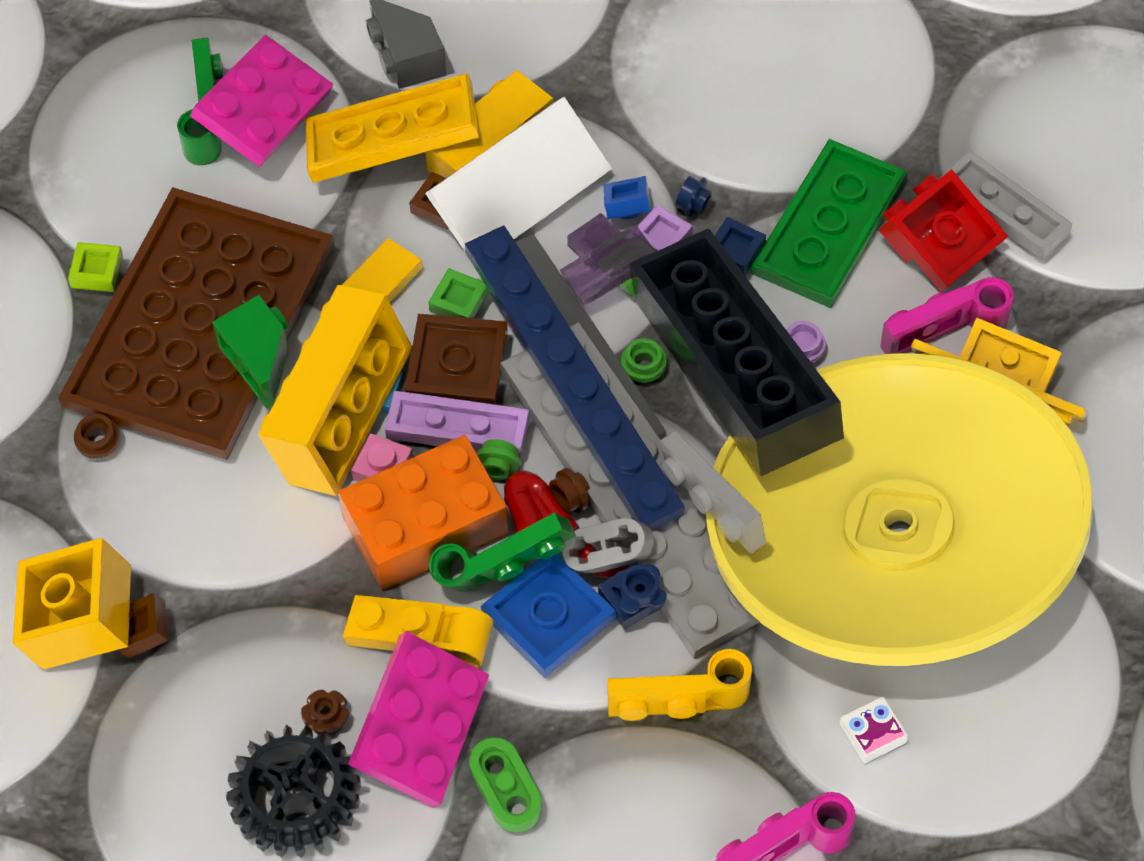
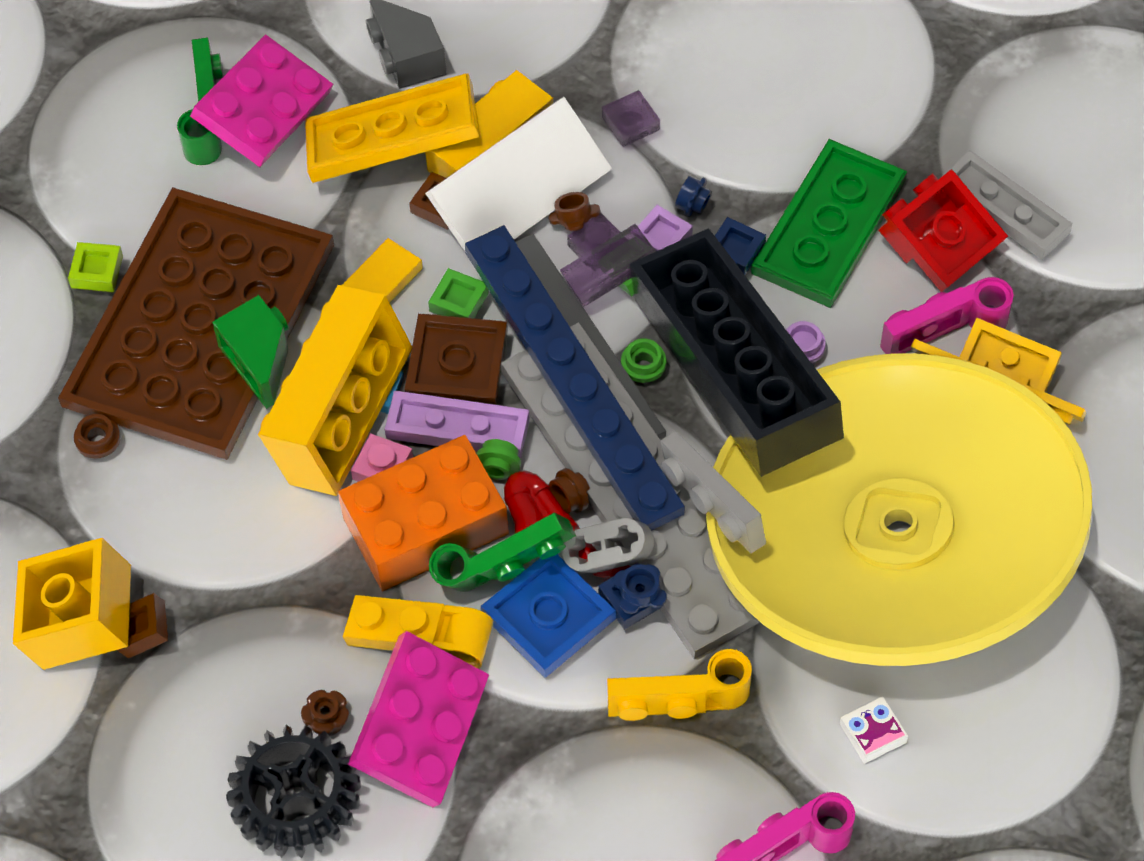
bright green plate [469,737,542,832] -> none
blue plate [603,176,651,220] -> none
none -> reddish brown plate [548,192,601,231]
none -> clear purple plate [602,90,660,147]

